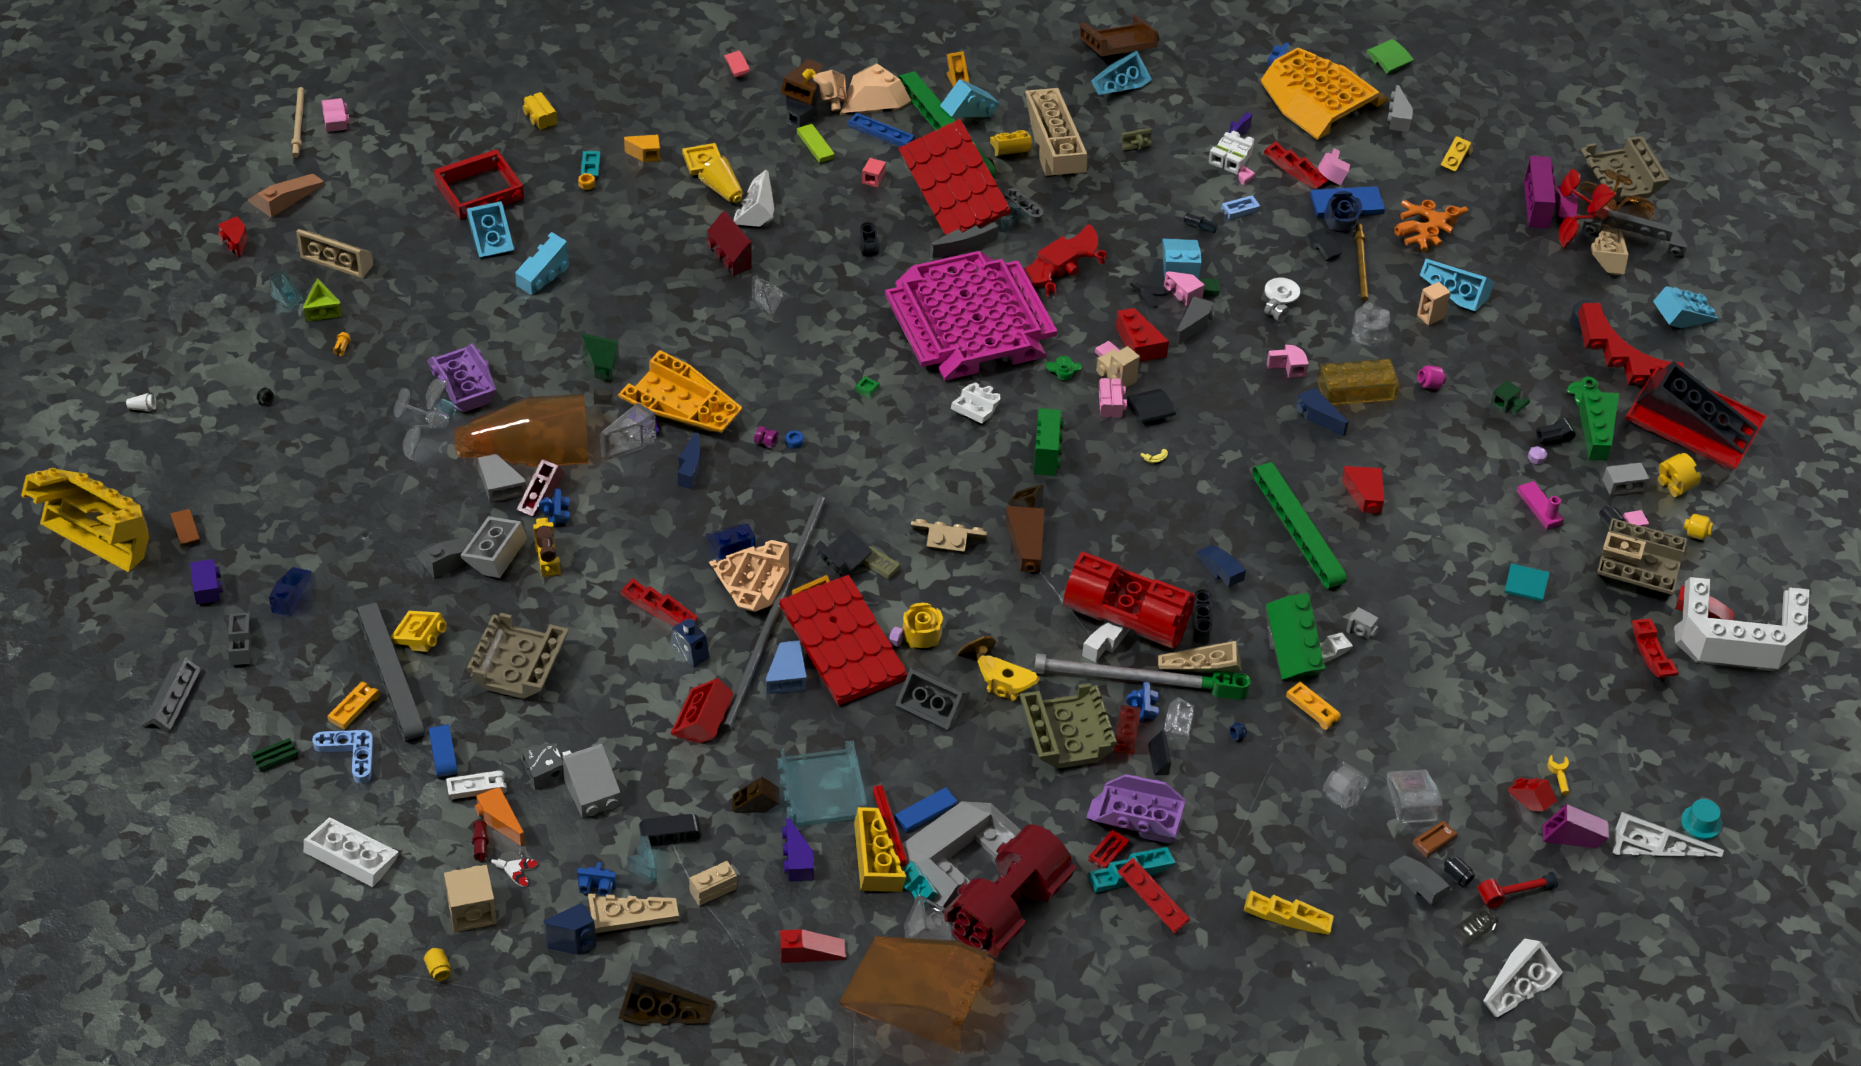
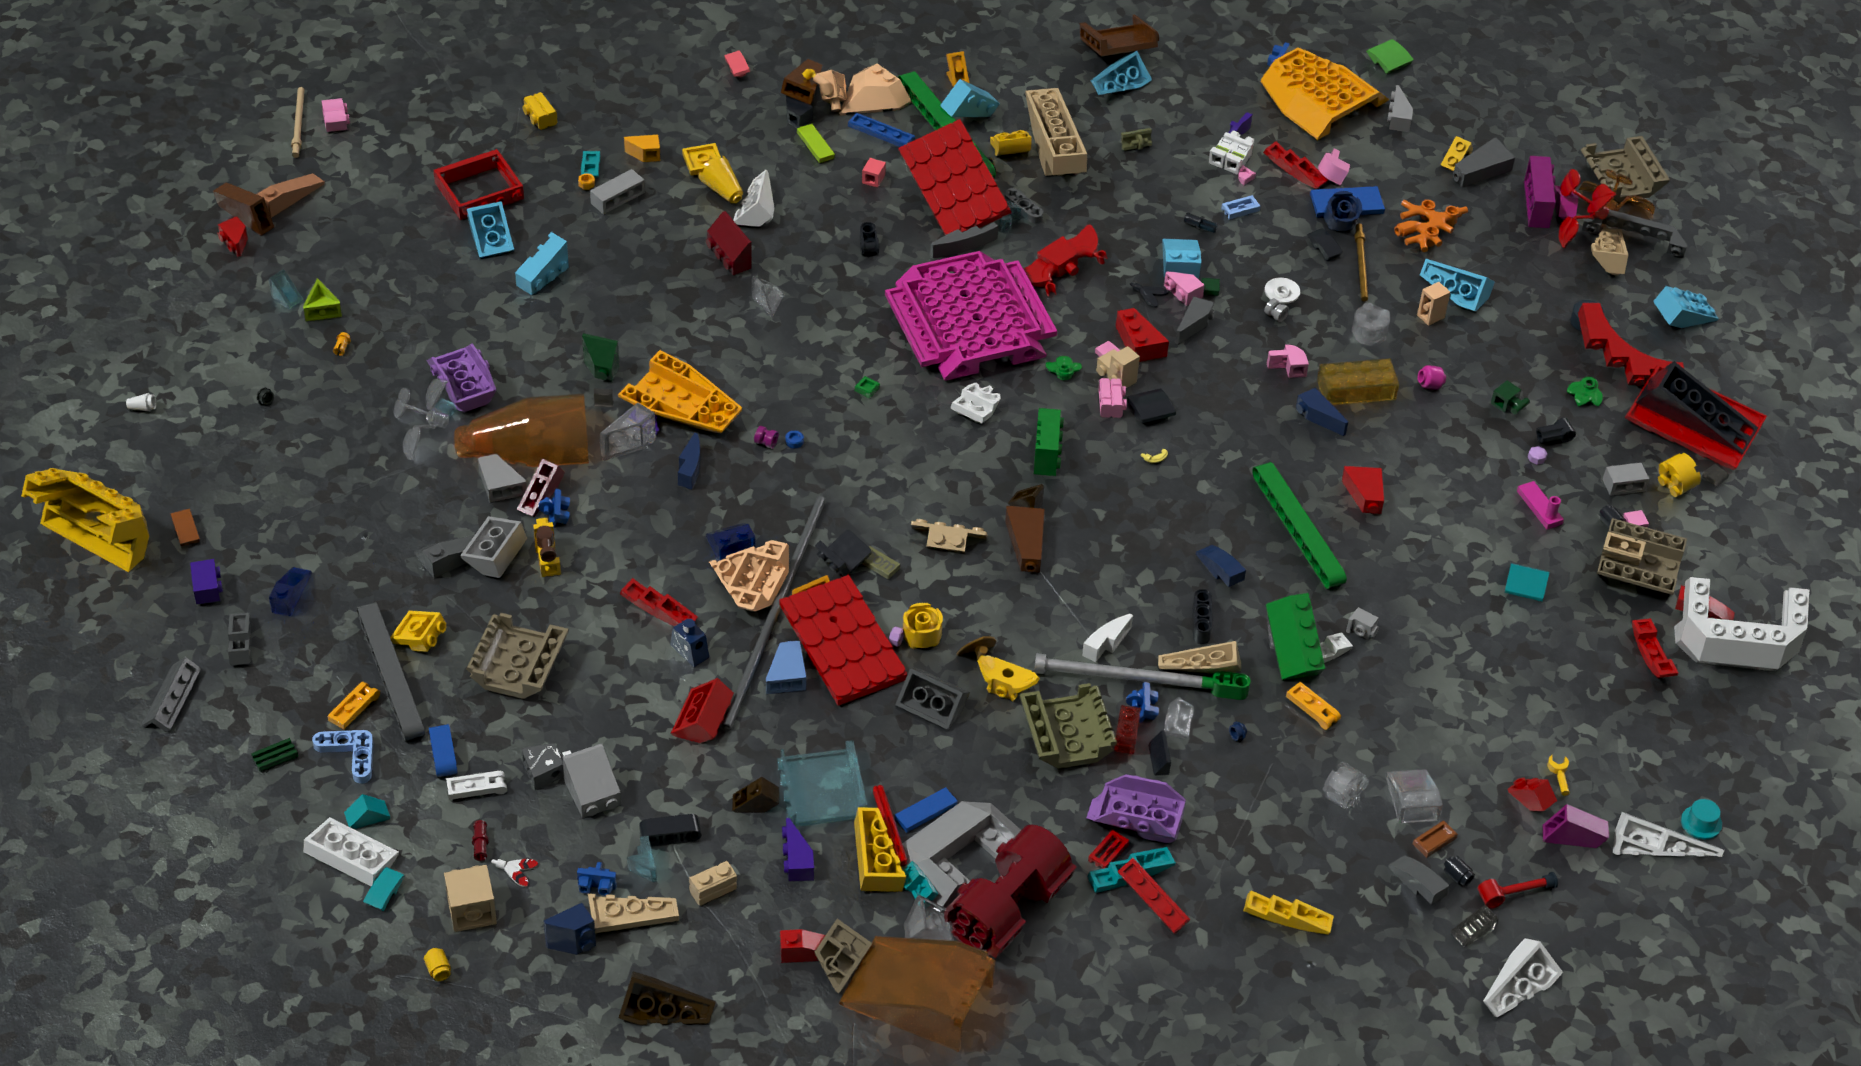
tan slope [296,229,373,279] -> none
orange slope [475,787,525,846] -> none
red cylinder [1063,552,1195,648] -> none
green wedge [1579,392,1619,461] -> none
yellow head [1684,514,1713,540] -> none
none -> reddish brown slope [213,182,274,236]
none -> teal slope [344,794,391,829]
none -> teal slope [363,867,405,912]
none -> light grey brick [590,169,645,215]
none -> dark tan slope [814,919,872,994]
none -> dark grey slope [1453,138,1515,187]

